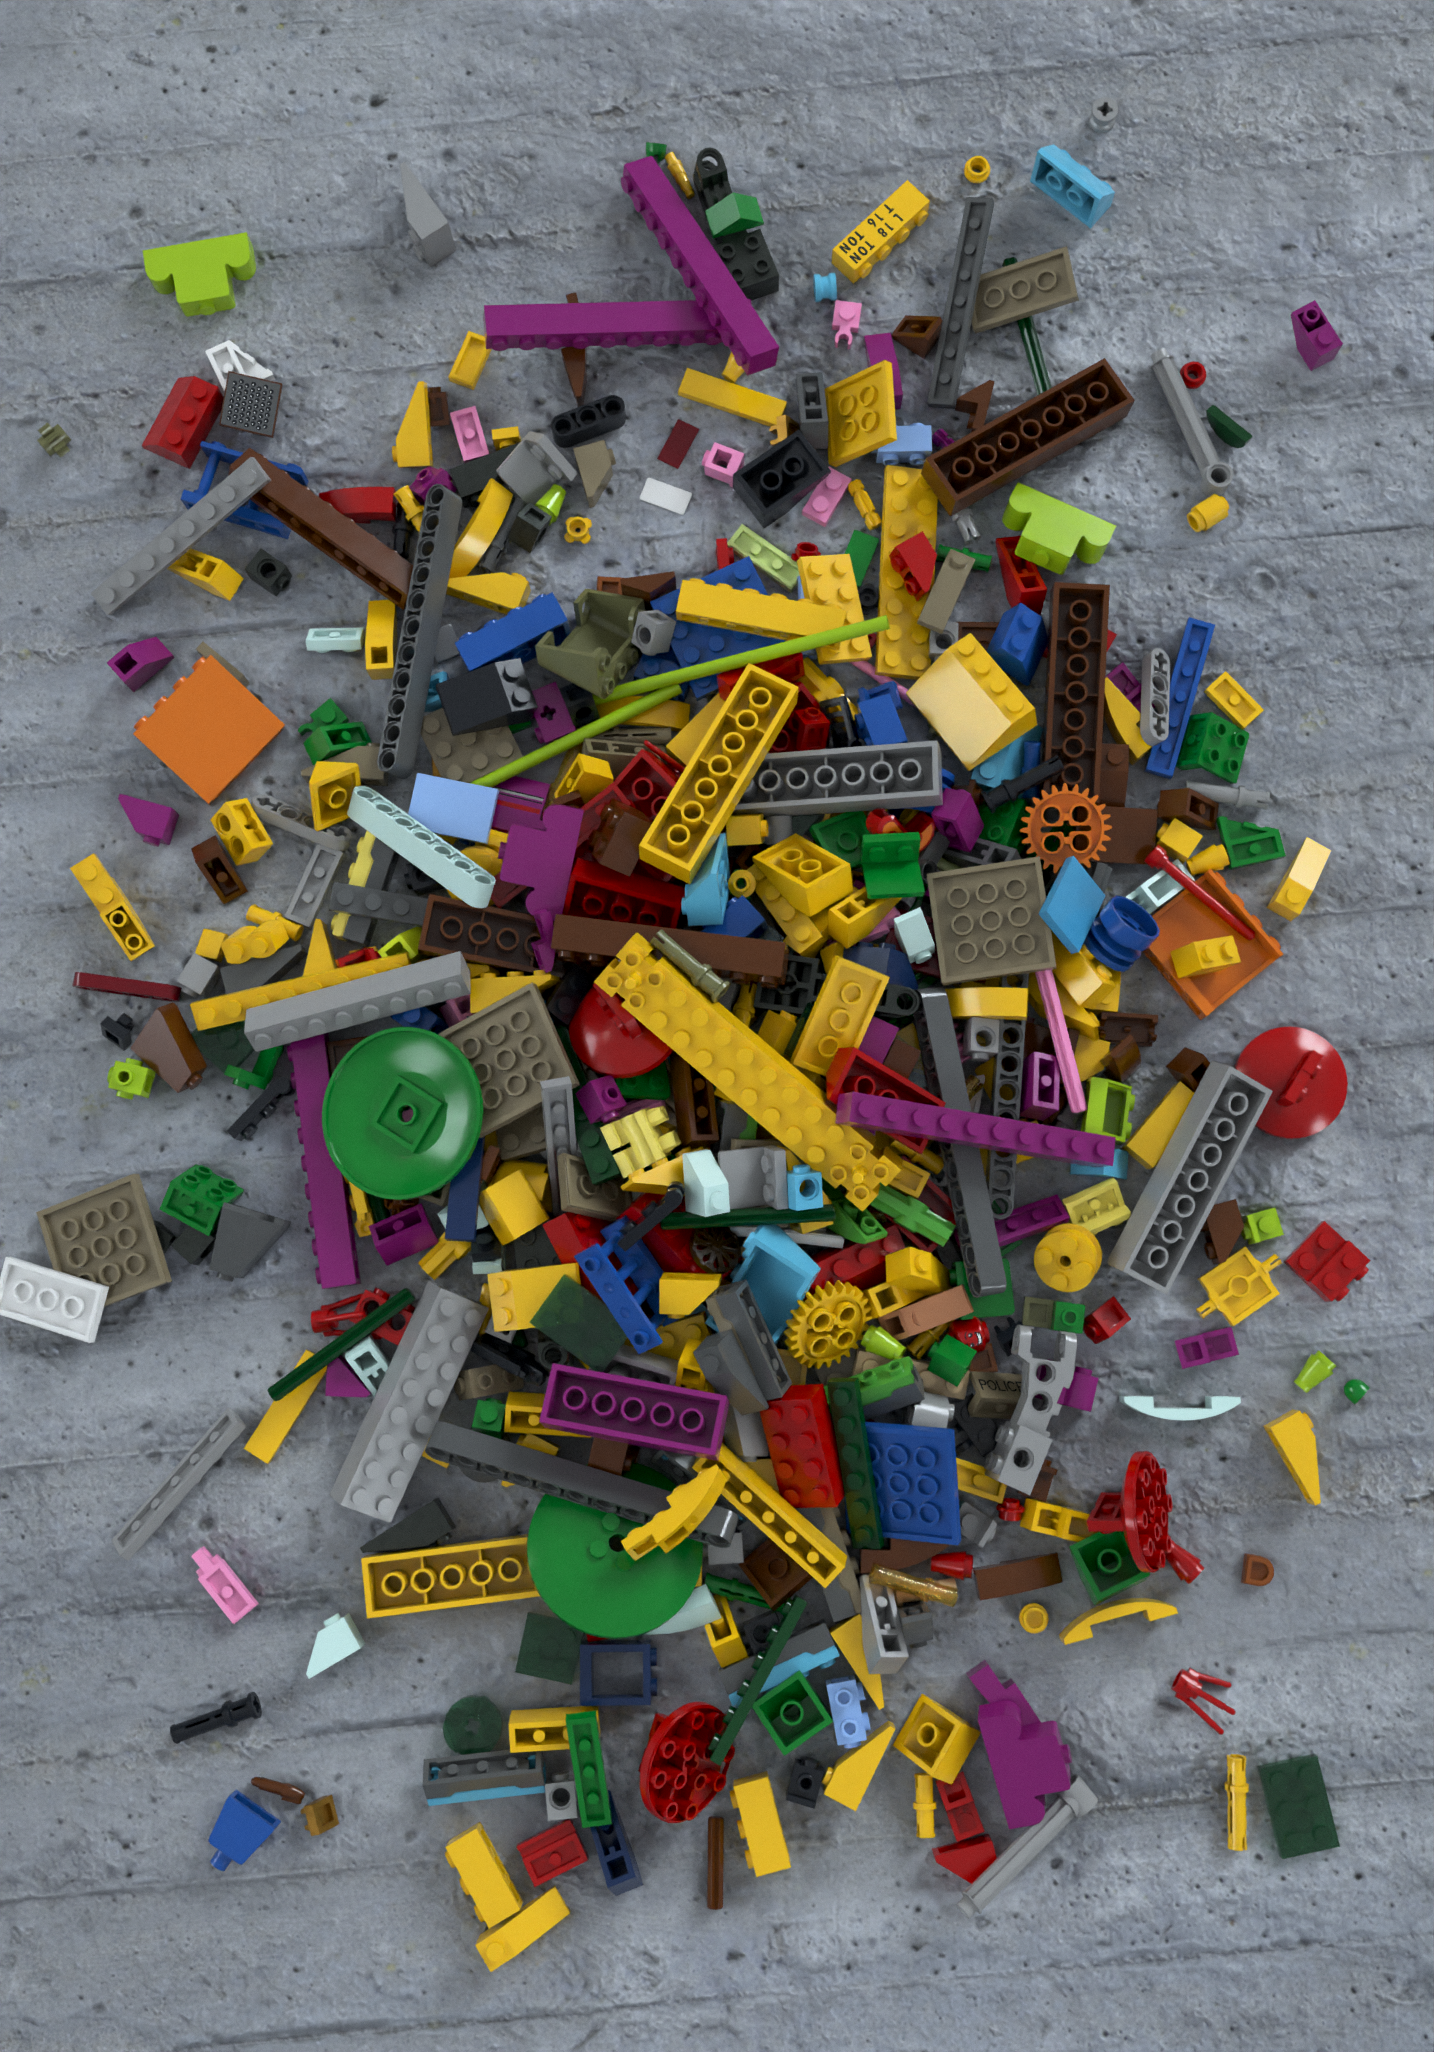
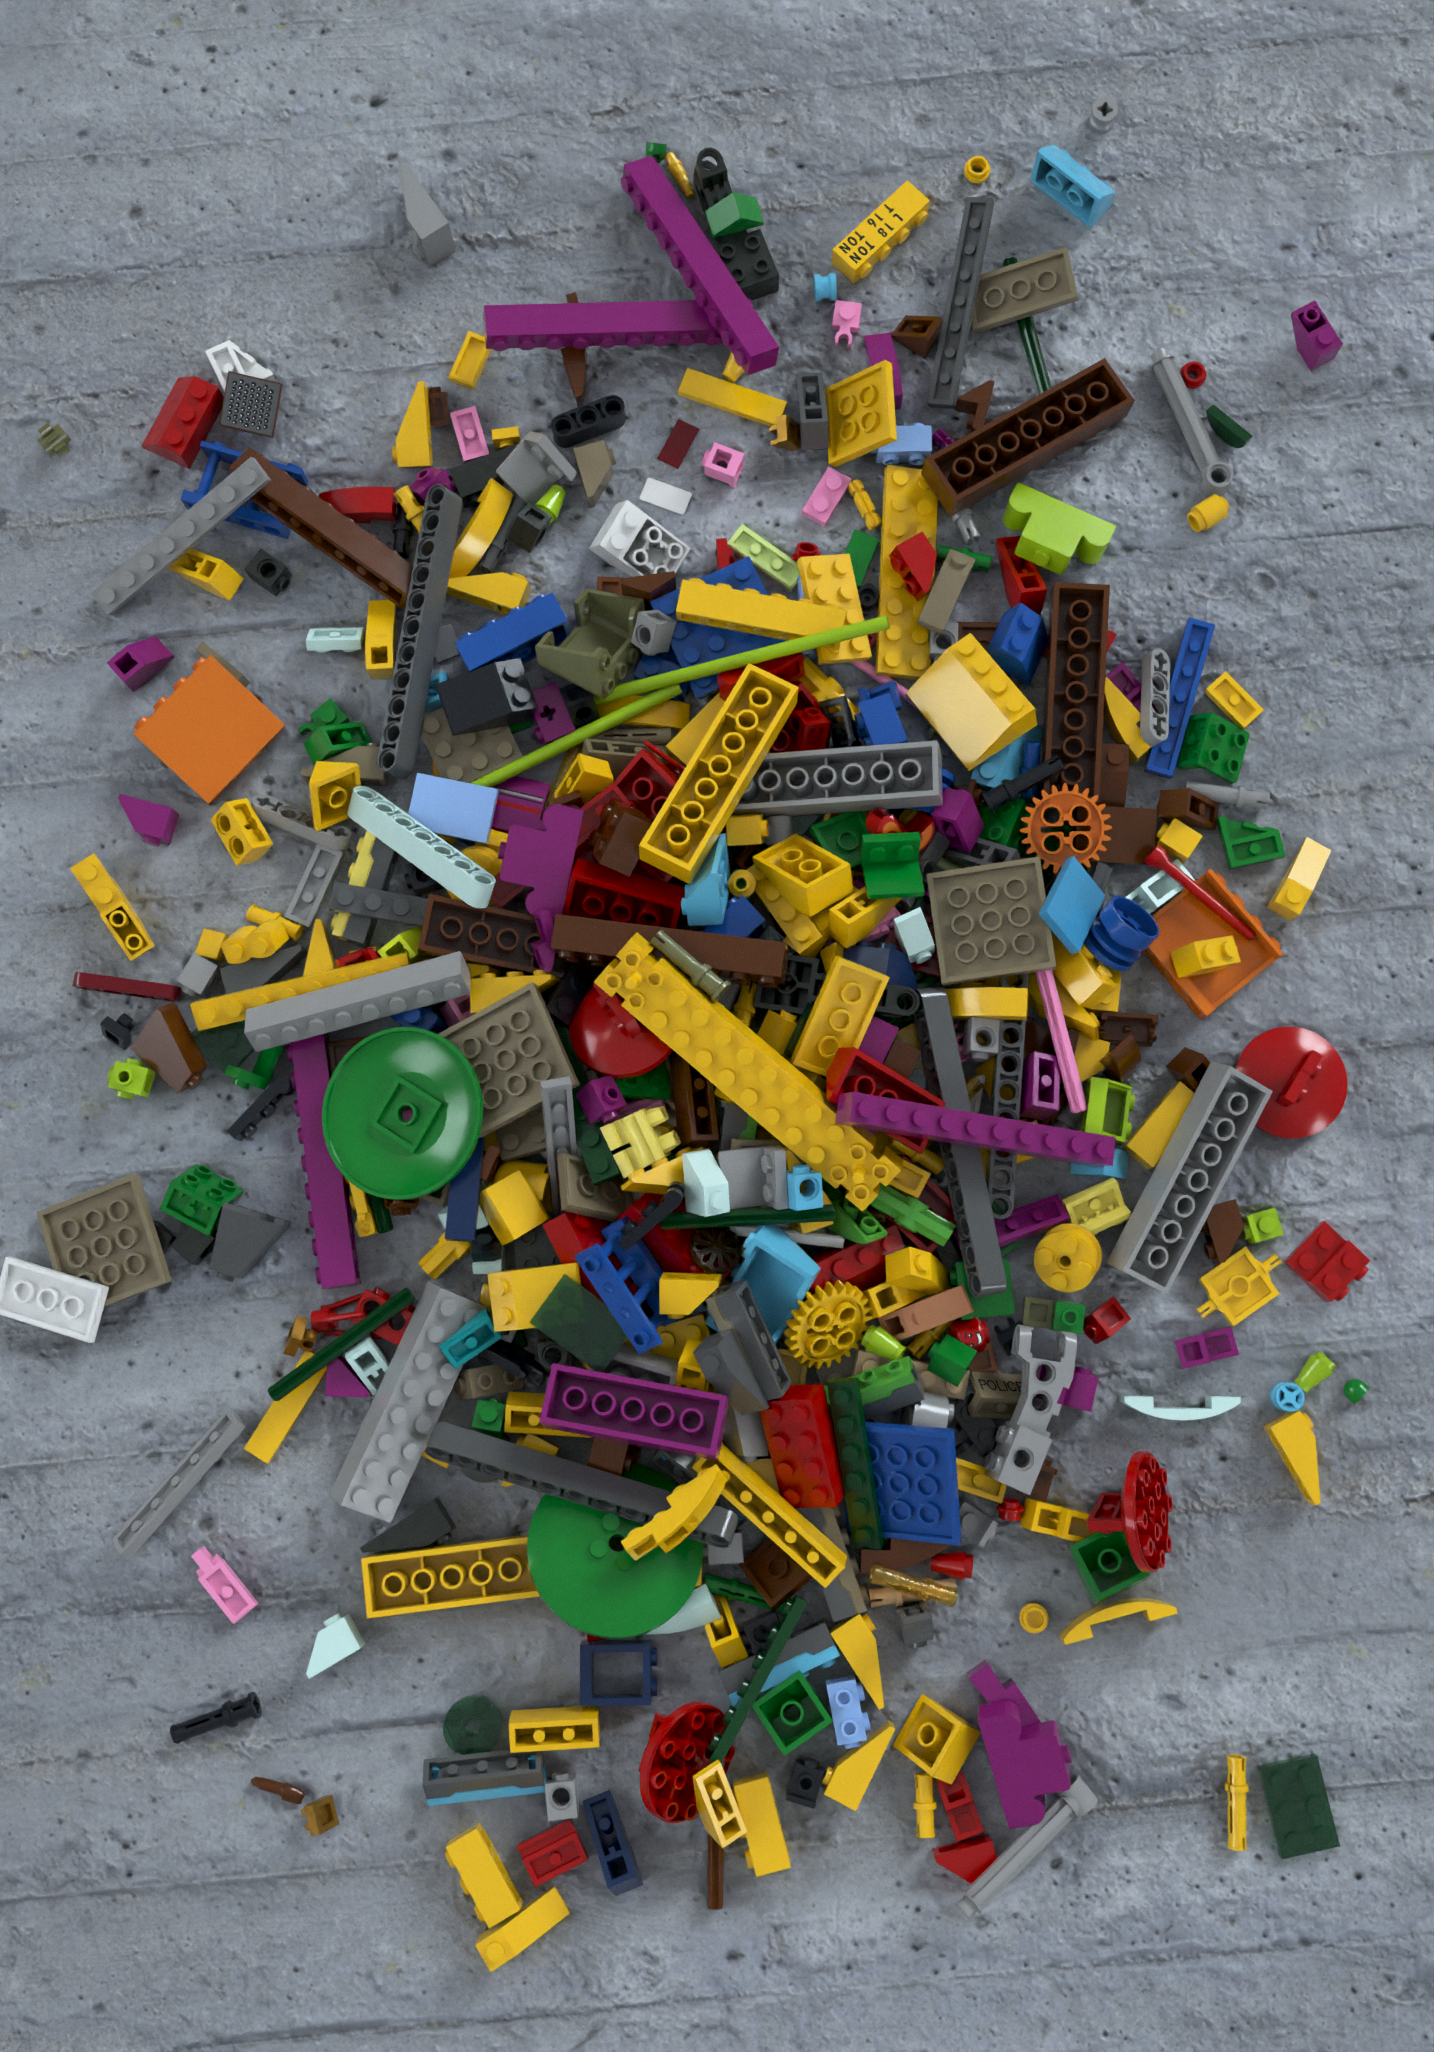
lime brick [142,232,256,317] -> none
reddish brown slope [191,835,248,904] -> none
blue torso [208,1790,281,1871] -> none
magenta brick [369,1203,439,1266] -> none
clear green plate [515,1612,583,1685] -> none
yellow plate [564,517,592,544] -> none
green plate [566,1710,612,1828] -> none
black slope [733,430,831,529] -> none
light grey slope [860,1575,909,1674] -> none
reddish brown slope [973,1552,1063,1601] -> none
red cone [1165,1540,1205,1584] -> none
red plant [1171,1668,1236,1735] -> none
yellow cone [1185,844,1230,876] -> none
dark orange tile [1241,1553,1274,1586] -> none
none -> pearl gold tile [283,1315,318,1357]
none -> teal slope [439,1308,503,1369]
none -> white slope [589,500,691,577]
none -> yellow slope [693,1760,747,1848]
none -> medium azure wheel [1270,1382,1305,1412]

